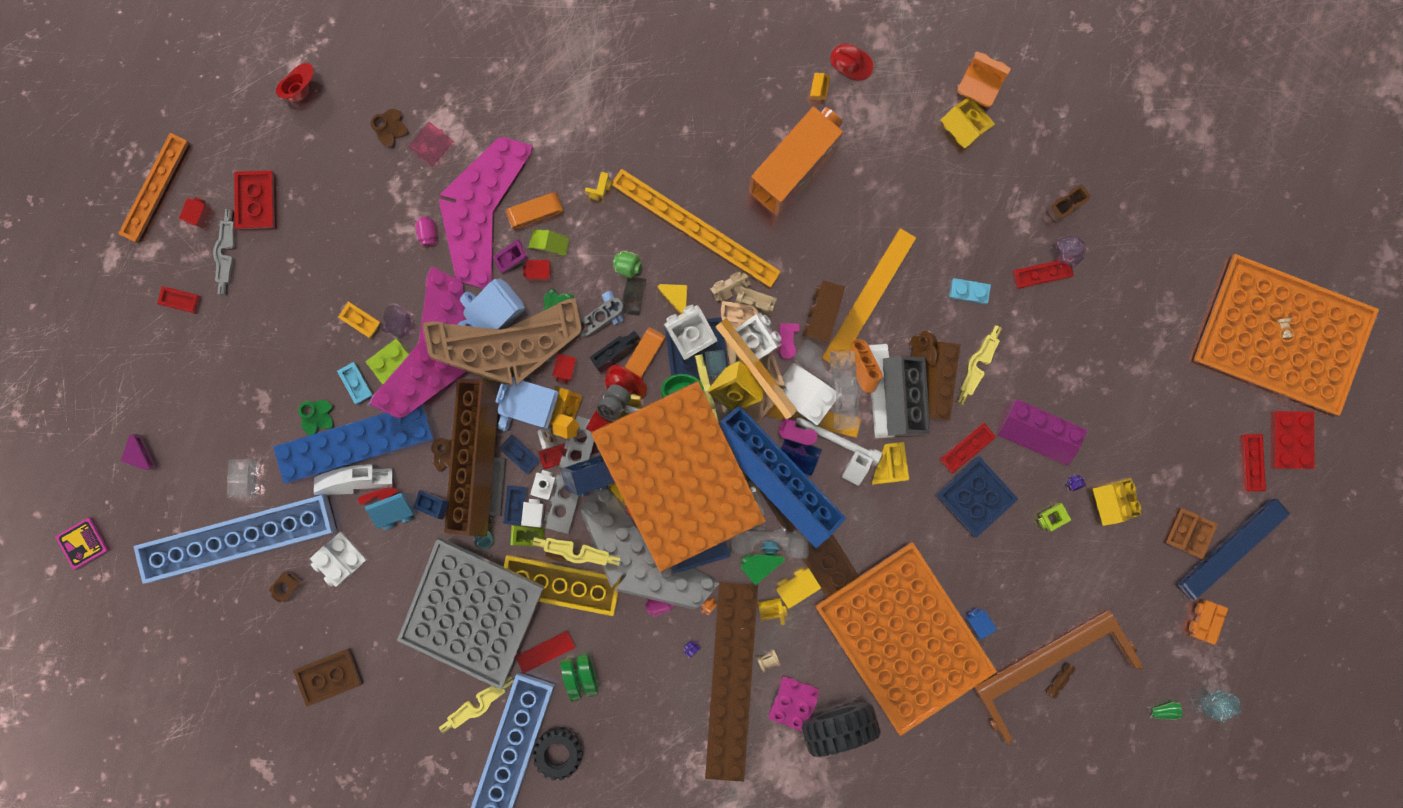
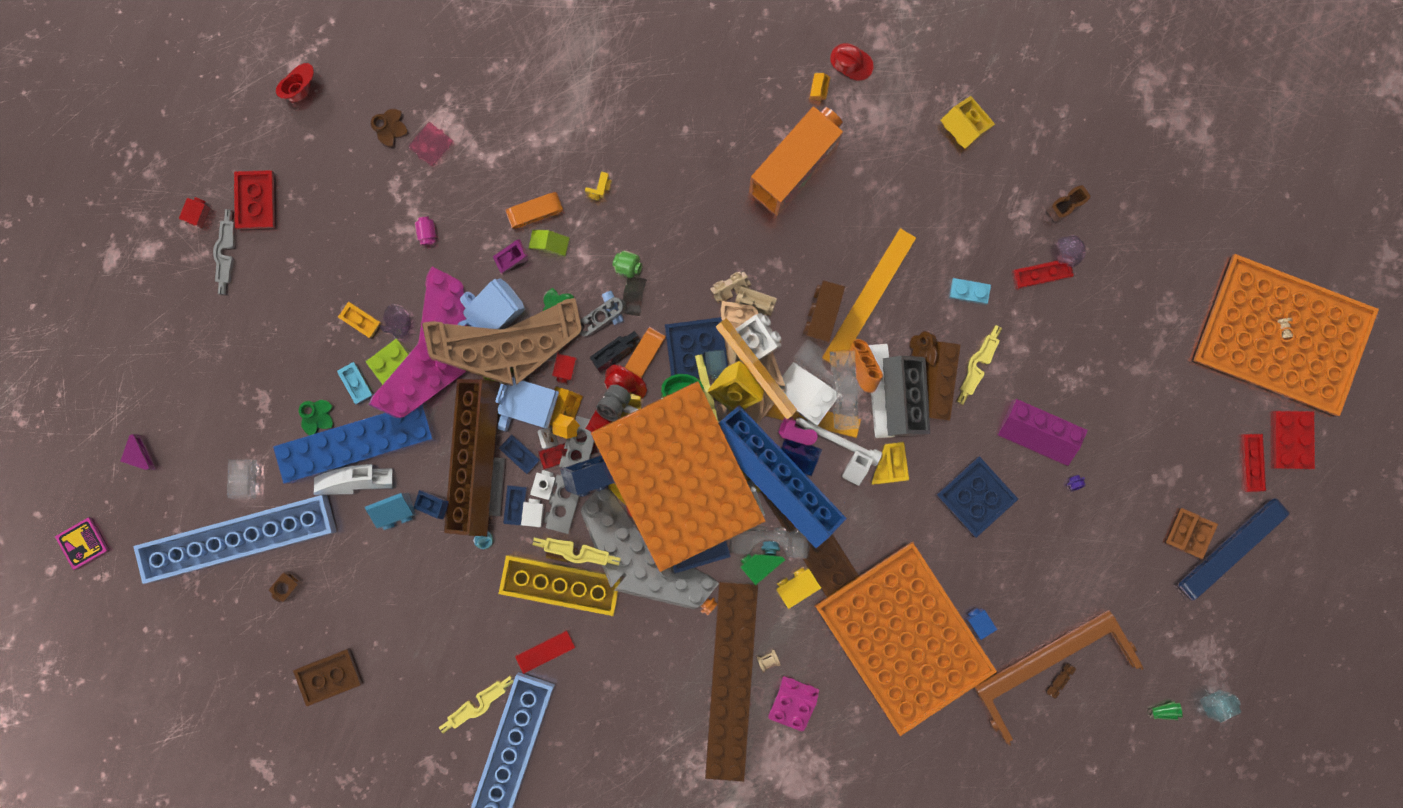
orange plate [118,133,189,243] -> none
red tile [157,286,200,314] -> none
white plate [310,532,367,587] -> none
red slope [357,489,401,505] -> none
plate [397,537,545,690] -> none
reddish brown plate [431,438,452,472] -> none
dark pink wing [438,137,533,289] -> none
lime slope [510,525,545,546] -> none
red brick [523,260,551,282] -> none
black tyre [532,728,583,781] -> none
green wheel [561,653,599,702] -> none
light orange plate [611,169,781,288] -> none
dark pink brick [645,599,674,617] -> none
yellow slope [657,284,687,314] -> none
white plate [664,305,718,360] -> none
dark purple plate [683,641,701,659] -> none
yellow bracket [758,599,788,625] -> none
dark pink leg [779,323,799,360] -> none
black tyre [801,702,881,757] -> none
red tile [940,423,996,474] -> none
orange bracket [957,52,1011,108] -> none
lime brick [1038,503,1071,531] -> none
yellow slope [1093,478,1142,526] -> none
orange brick [1189,600,1229,645] -> none

